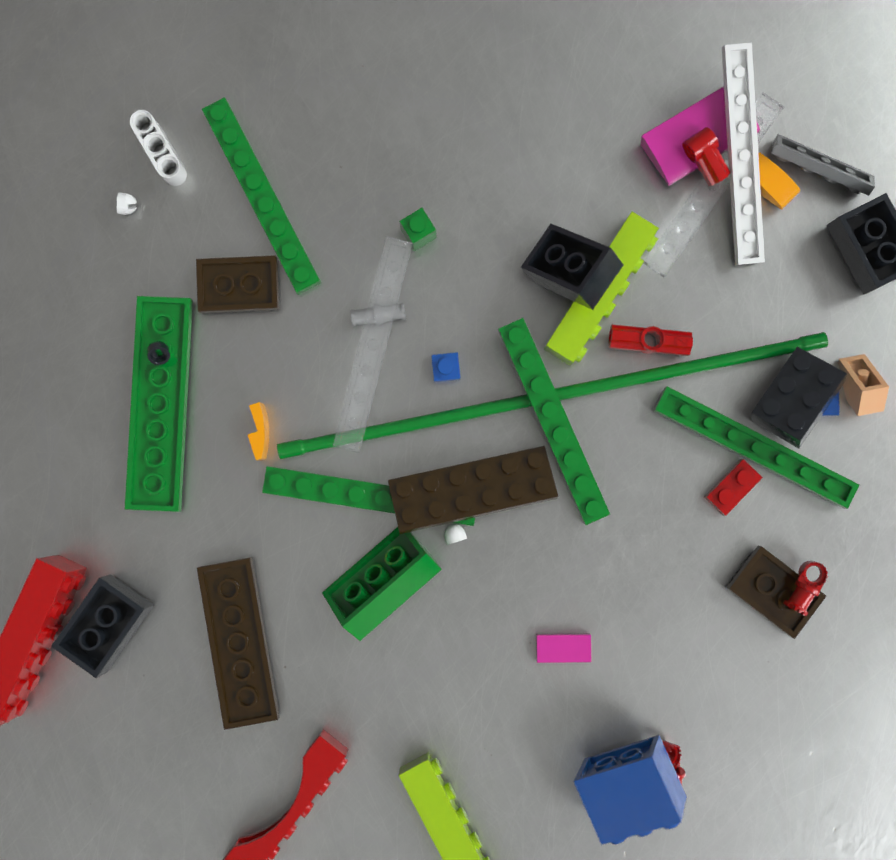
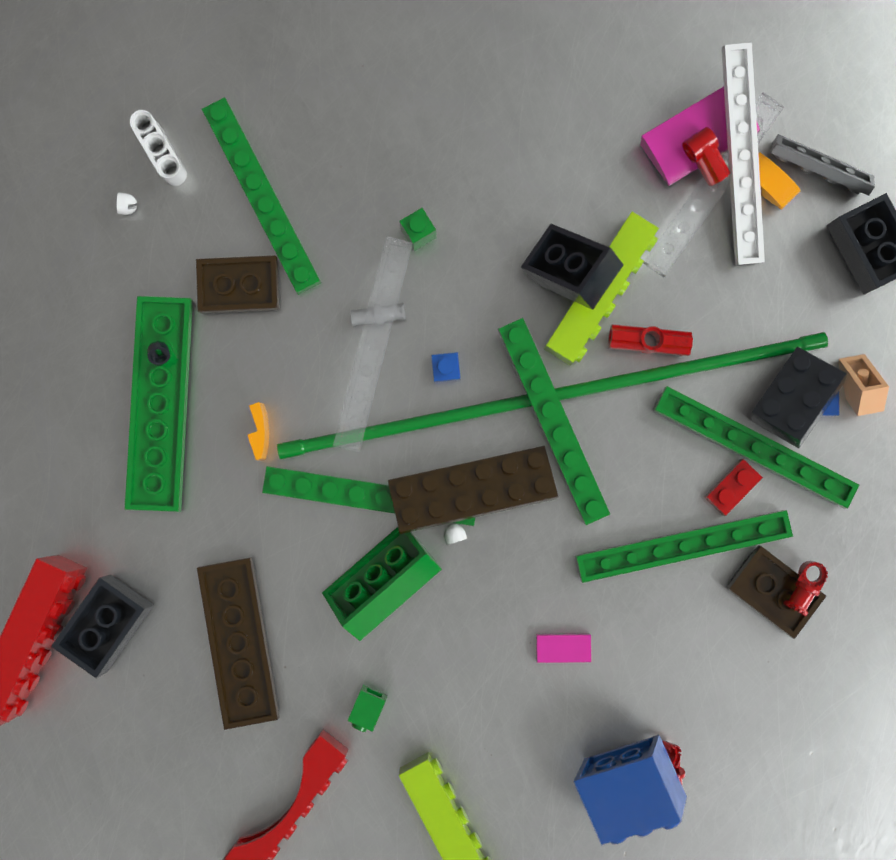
none -> green brick [348,685,388,732]
none -> green plate [575,510,793,583]

